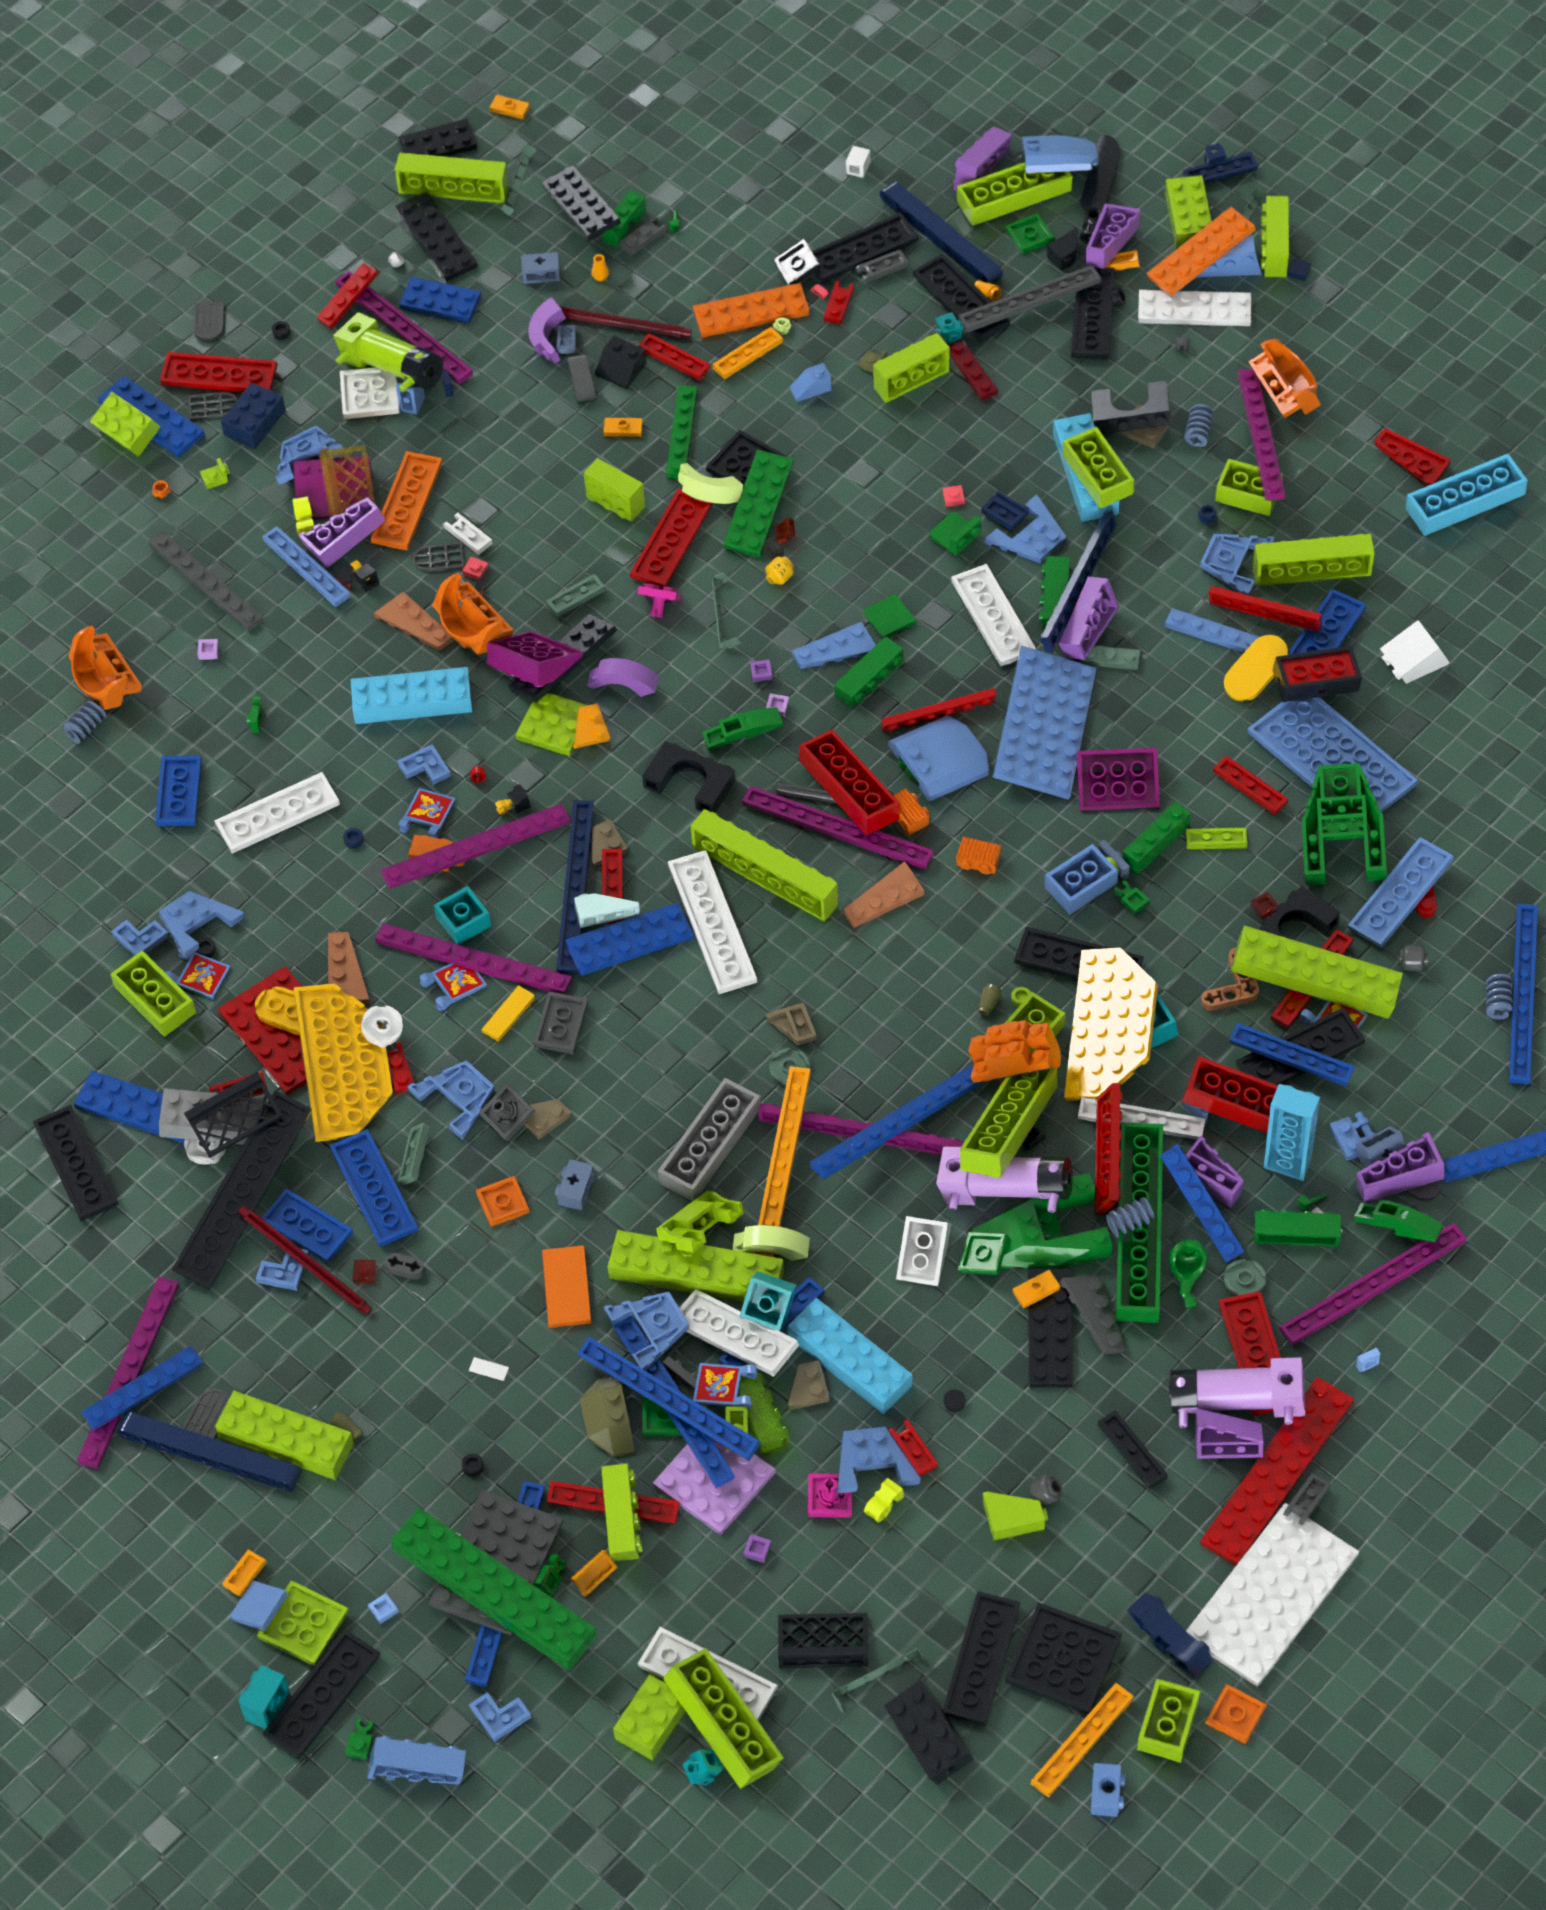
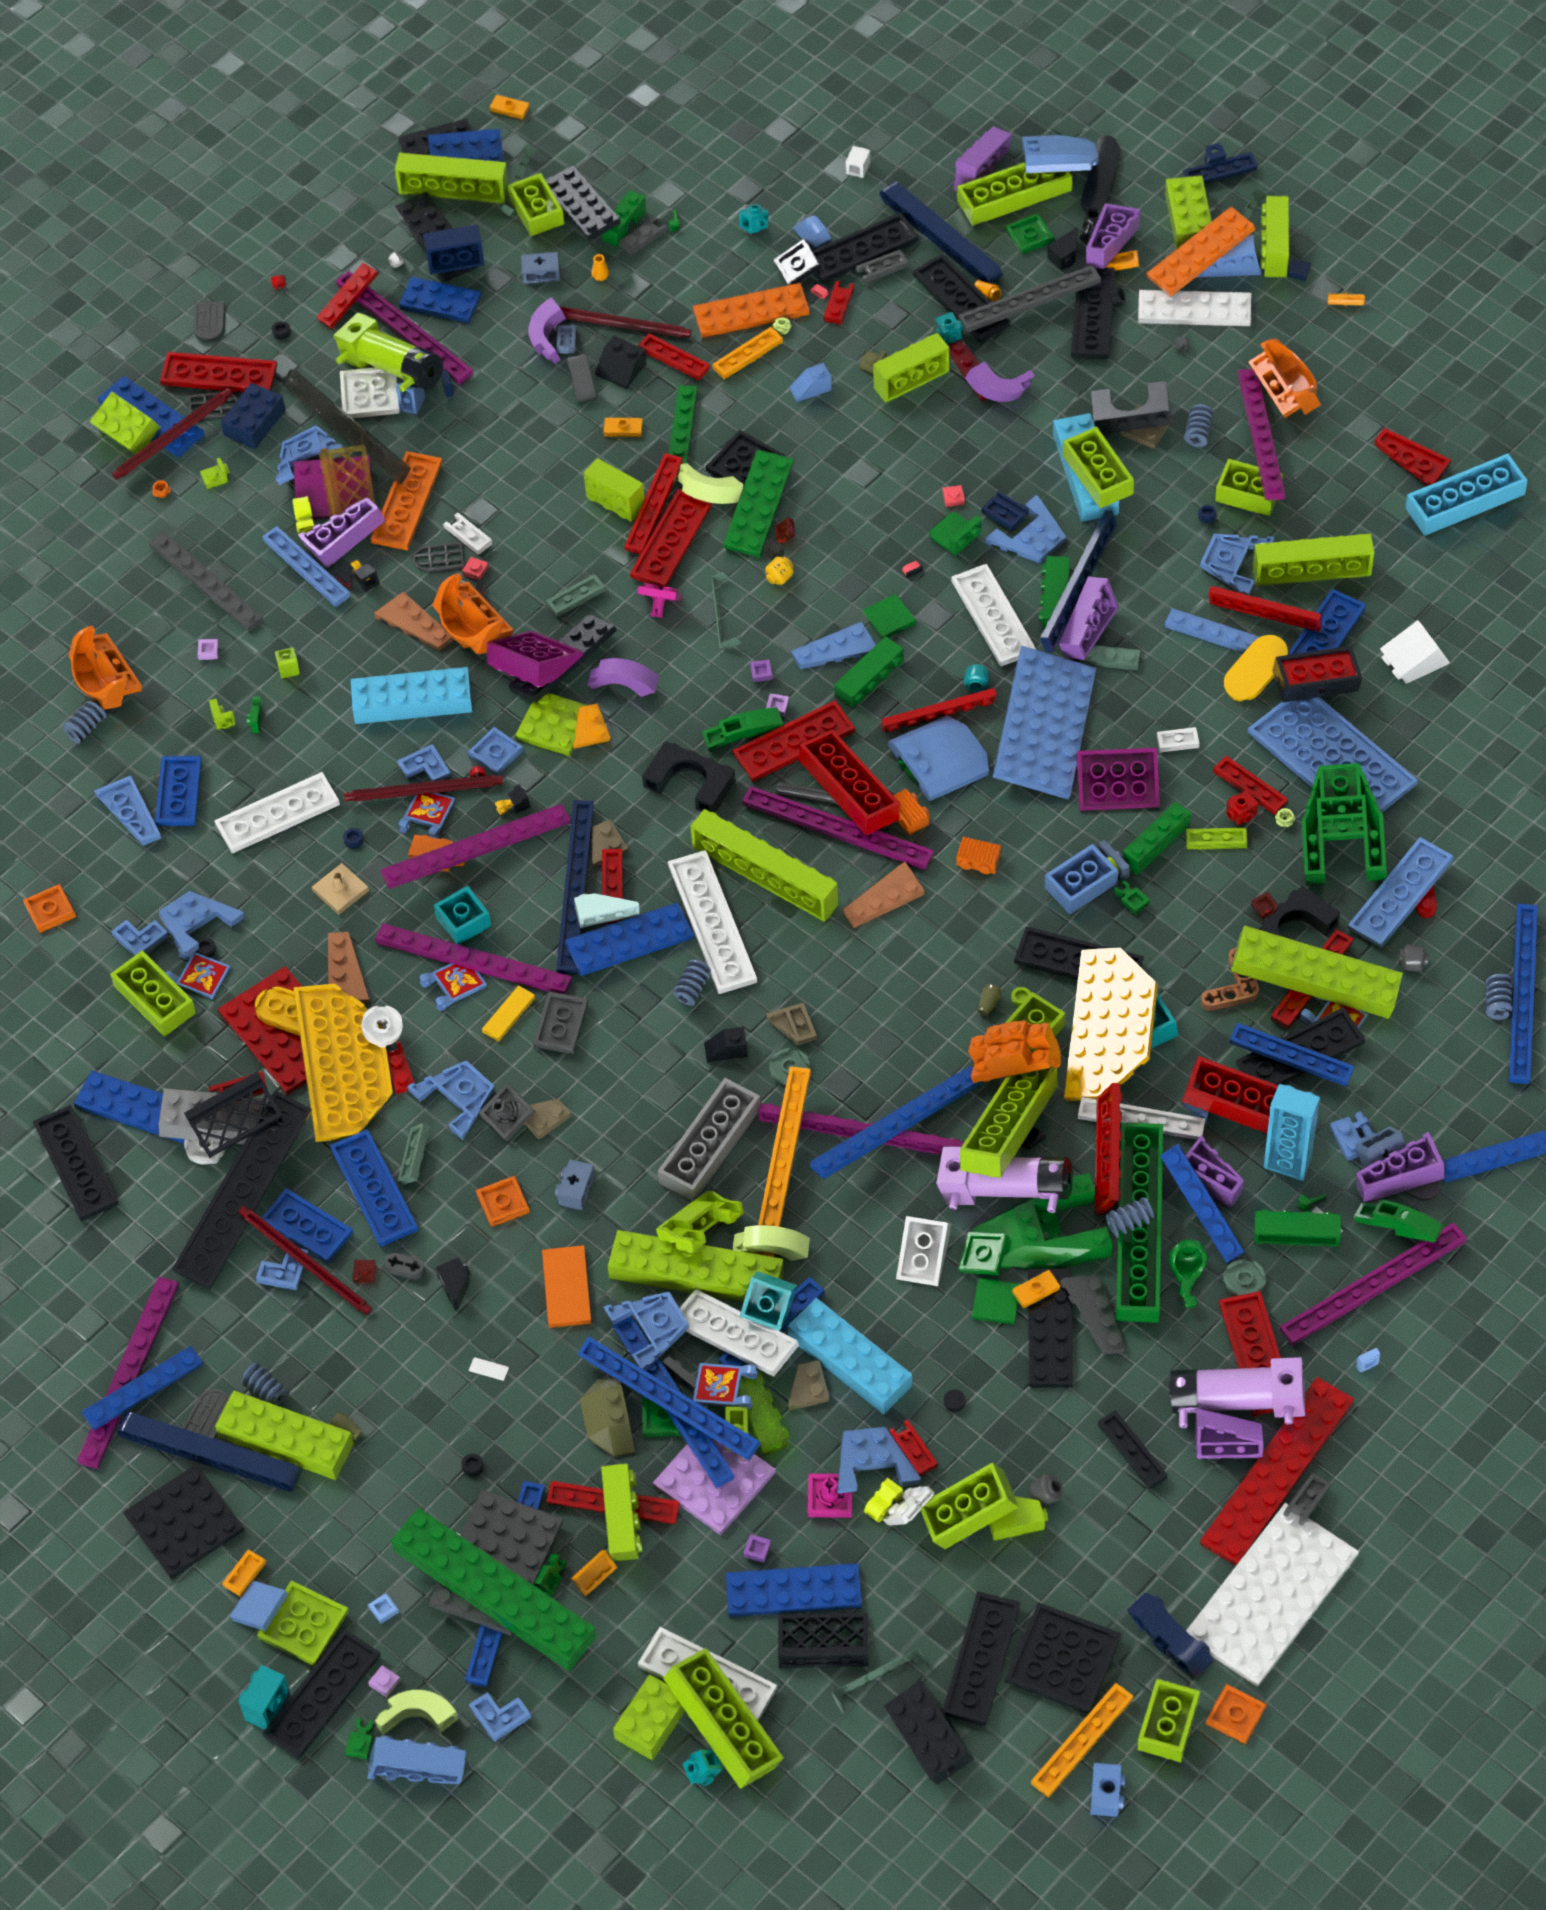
none -> orange tile [23,884,76,933]
none -> medium blue wing [94,775,161,846]
none -> dark red piece [112,388,232,480]
none -> black plate [123,1464,244,1579]
none -> lime bracket [209,699,236,730]
none -> sand blue piece [241,1363,289,1406]
none -> red hinge [271,275,286,290]
none -> lime slope [275,647,300,678]
none -> clear smoke plate [282,368,411,484]
none -> tan tile [312,863,369,915]
none -> dark red piece [344,775,503,802]
none -> lavender plate [368,1666,400,1698]
none -> yellowish green arch [375,1690,458,1735]
none -> dark blue brick [423,224,485,275]
none -> blue plate [428,129,504,162]
none -> black slope [435,1257,470,1311]
none -> medium blue tile [468,727,524,776]
none -> lime brick [508,173,564,236]
none -> red plate [624,453,683,555]
none -> sand blue piece [673,960,711,1006]
none -> black slope [704,1027,748,1062]
none -> blue plate [726,1563,862,1617]
none -> red plate [732,700,855,782]
none -> teal brick [740,204,769,234]
none -> medium blue slope [793,215,831,250]
none -> white plate [883,1486,934,1525]
none -> piece [902,561,923,578]
none -> lime brick [921,1462,1019,1549]
none -> teal head [964,664,990,693]
none -> medium lavender arch [965,362,1035,402]
none -> green tile [972,1278,1021,1325]
none -> white plate [1157,727,1199,753]
none -> red brick [1226,790,1259,826]
none -> yellowish green plate [1275,808,1295,827]
none -> light orange axle [1328,292,1365,307]

